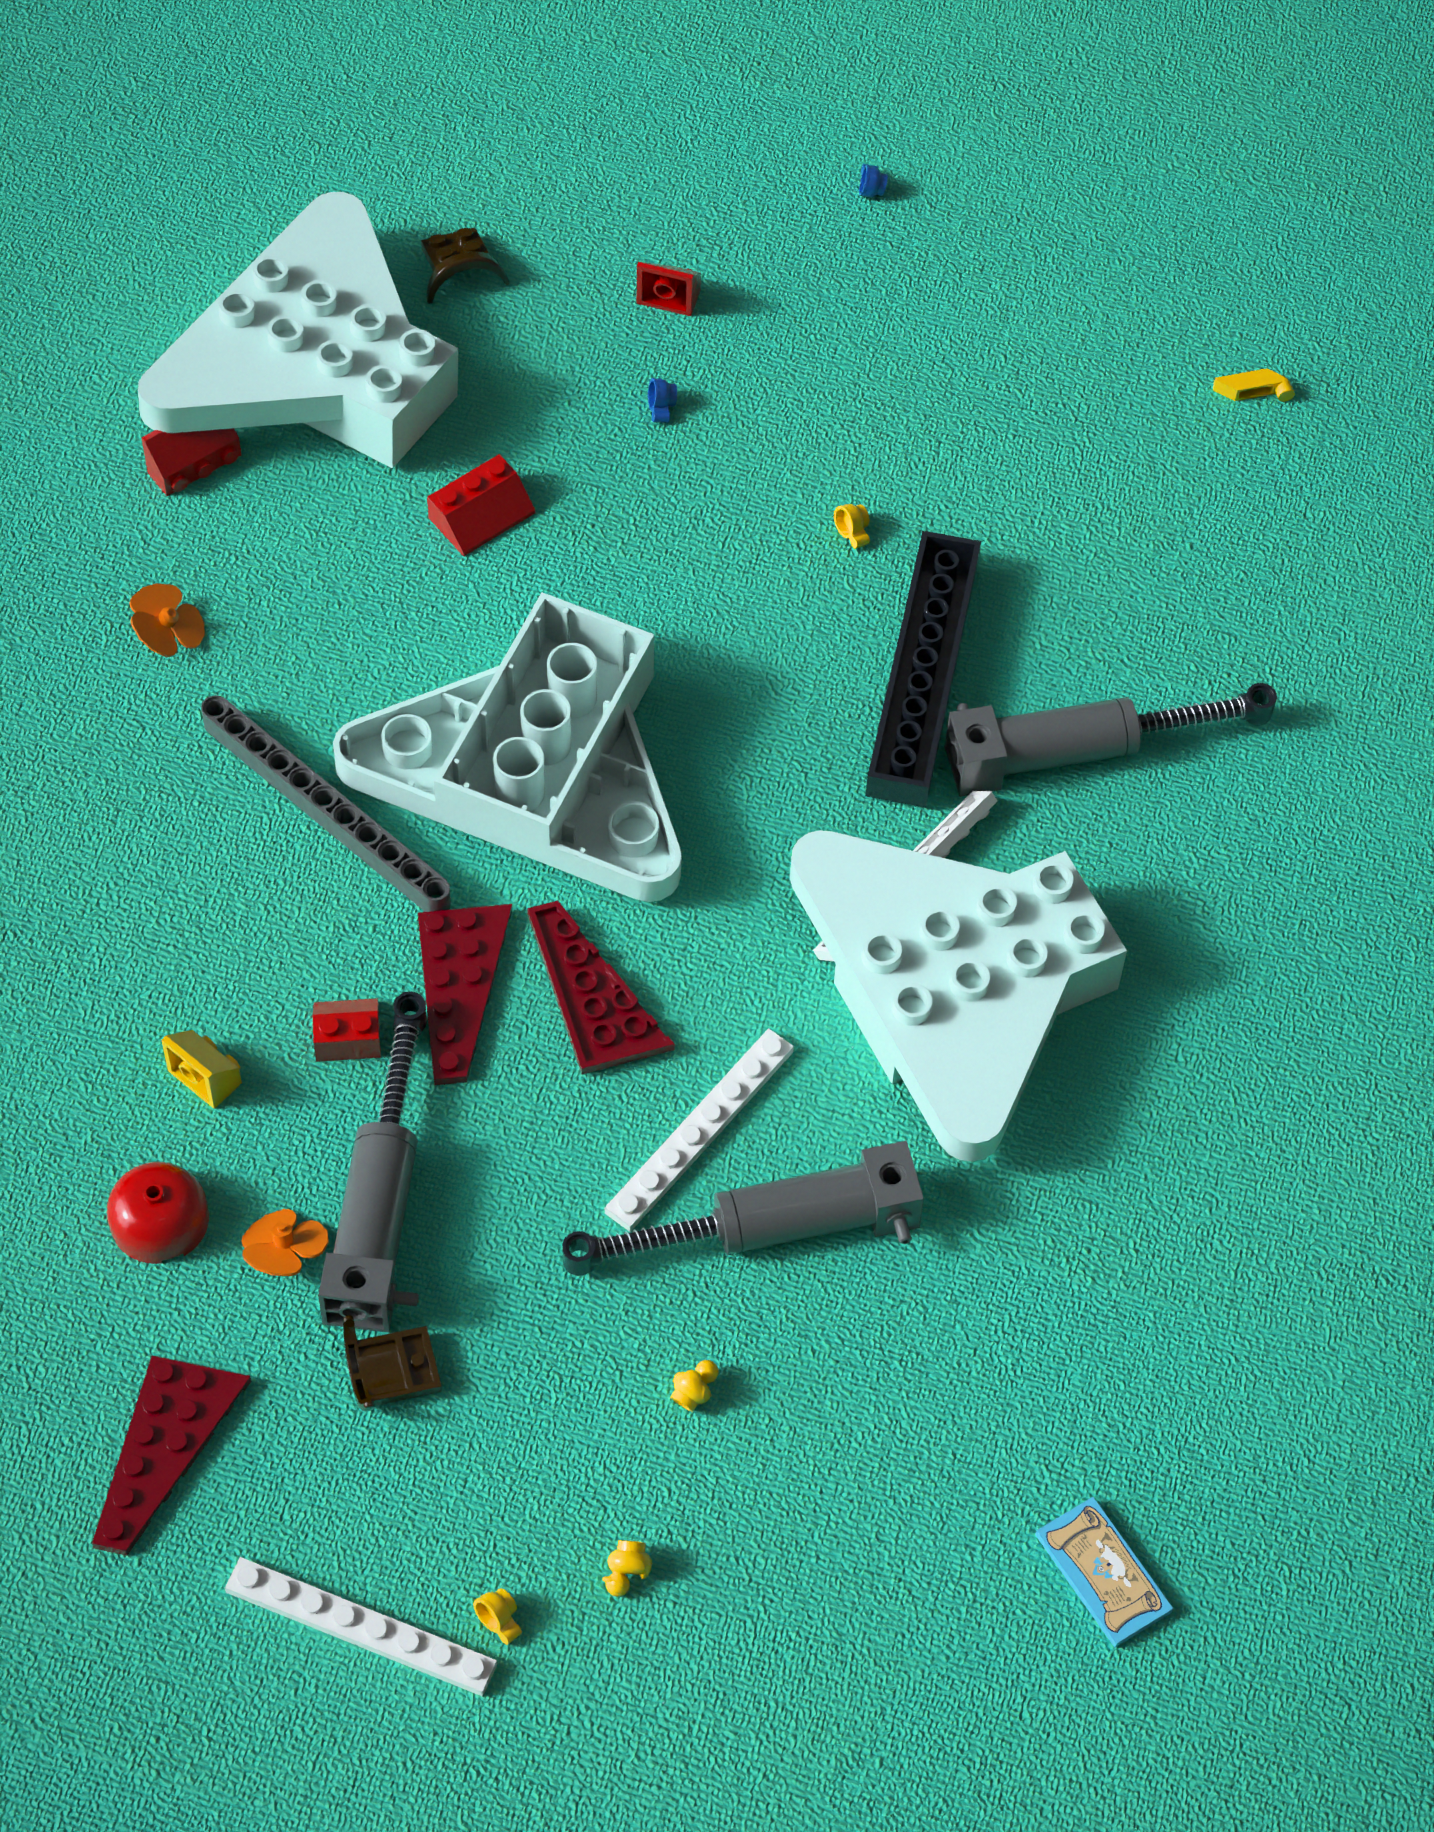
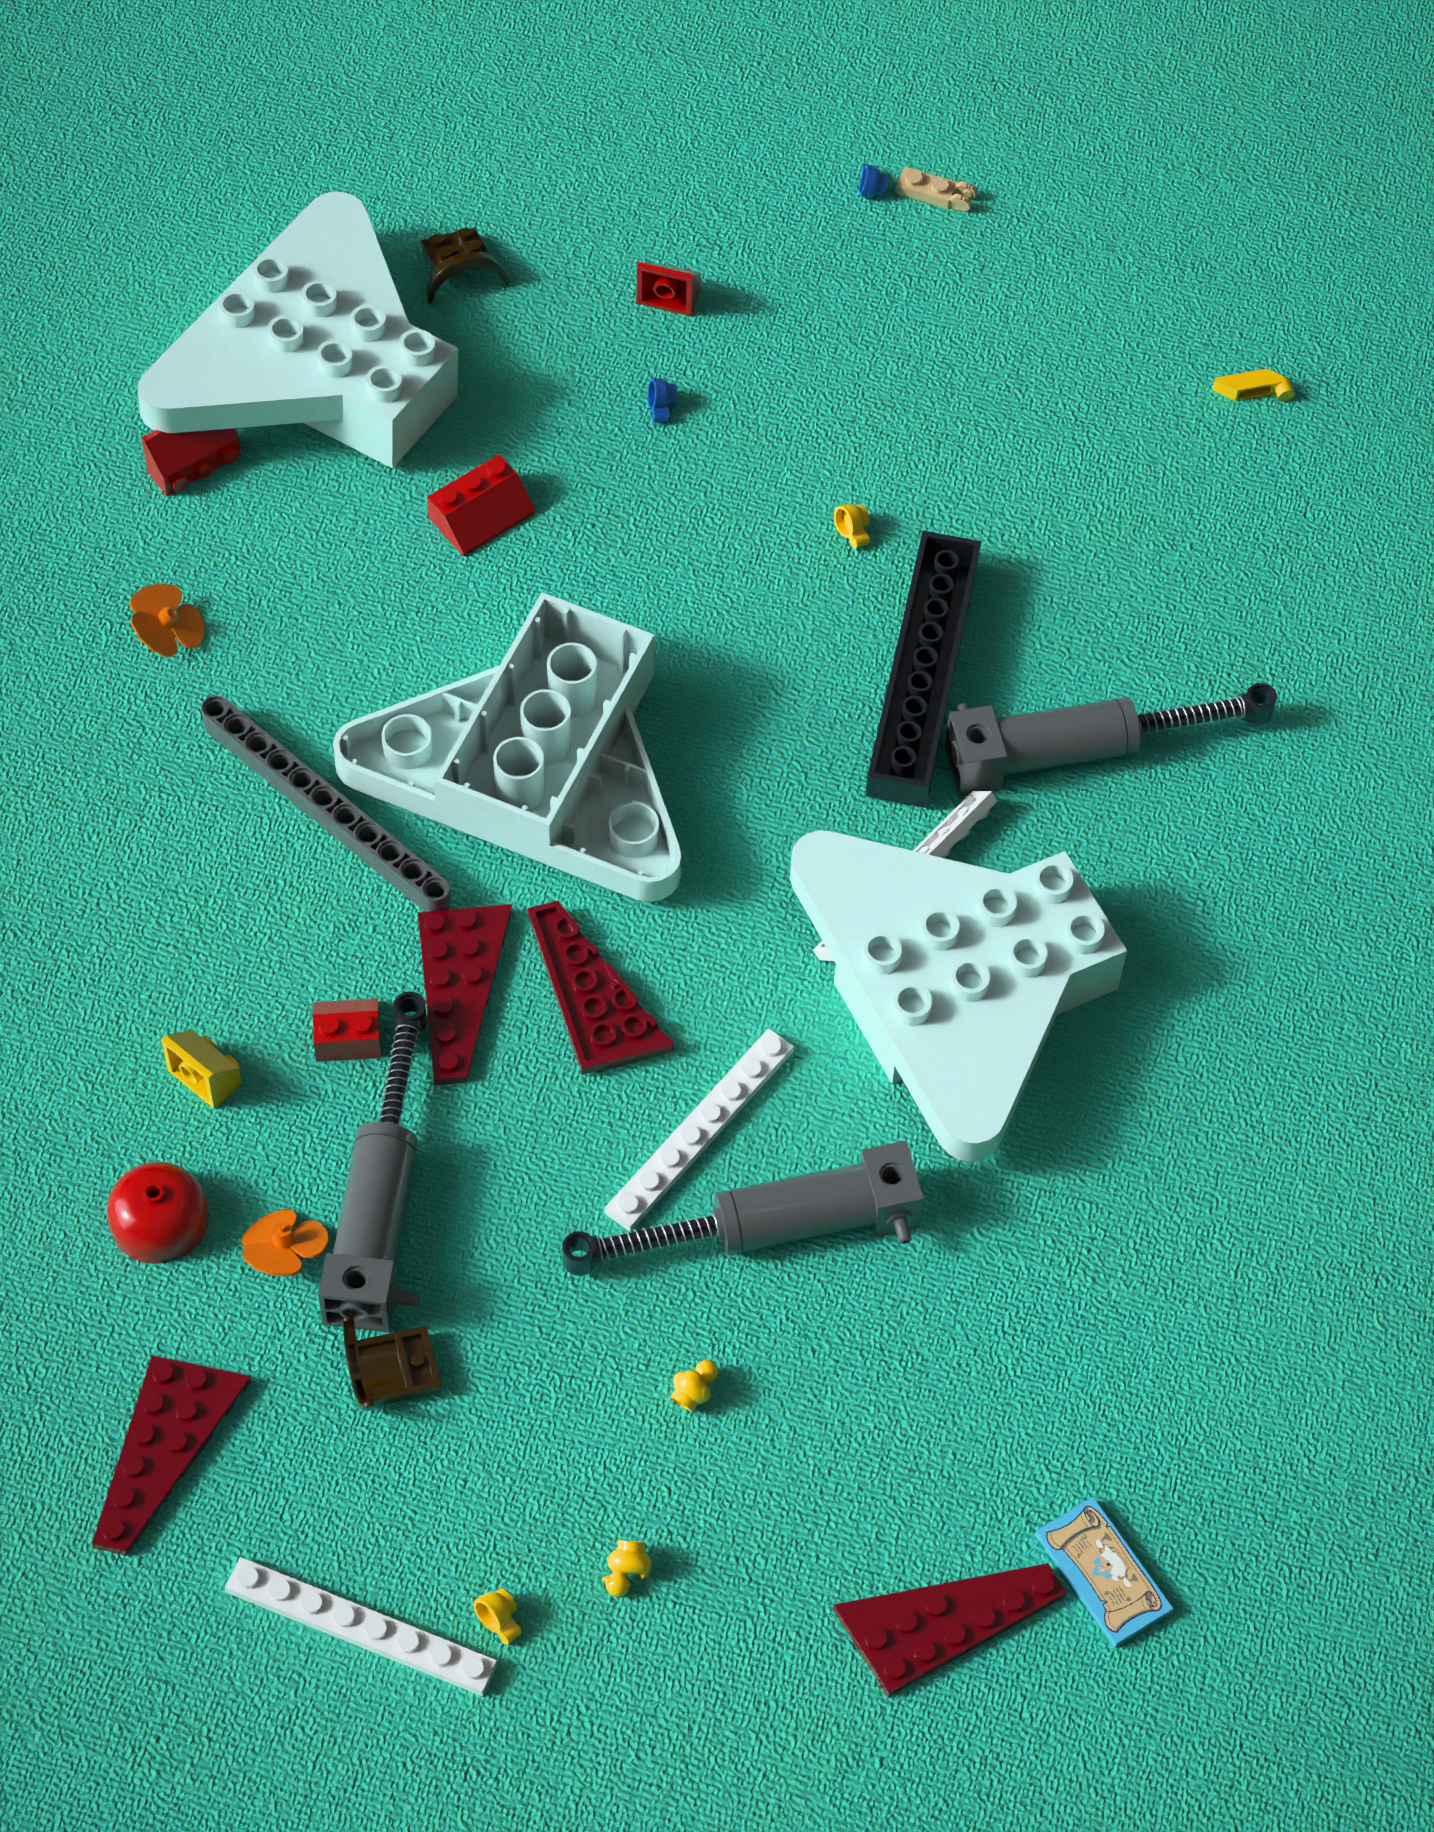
none -> dark red wing [833,1563,1067,1697]
none -> tan hinge [895,166,978,212]

